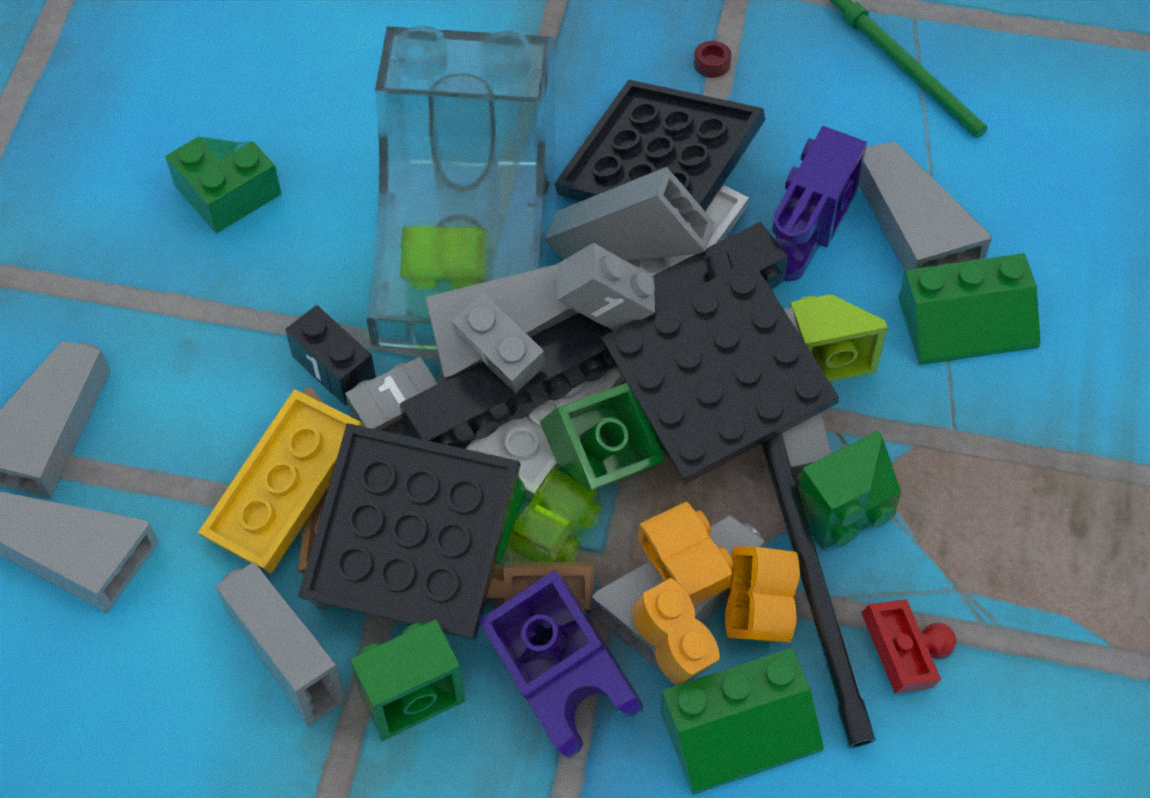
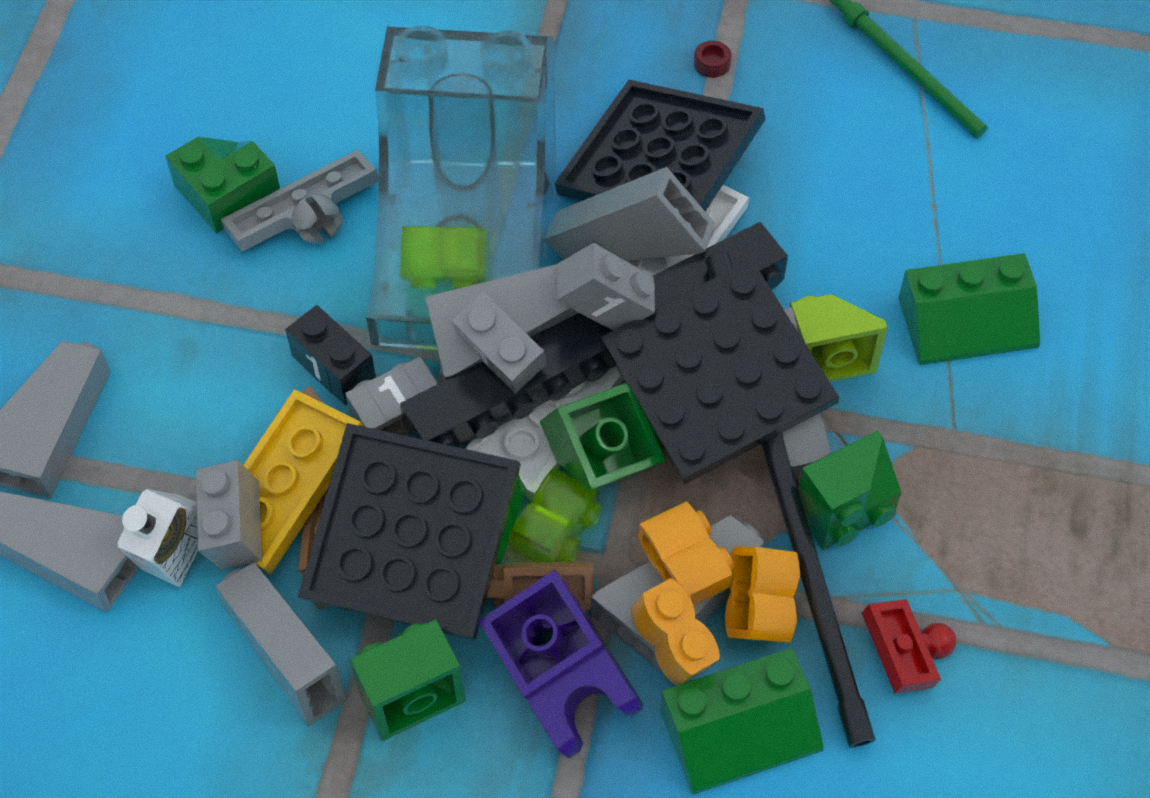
dark purple brick [772,125,867,281] -> none
light grey slope [859,141,992,271] -> none
none -> white torso [117,489,198,587]
none -> light grey brick [196,460,262,570]
none -> light grey plate [221,150,379,252]

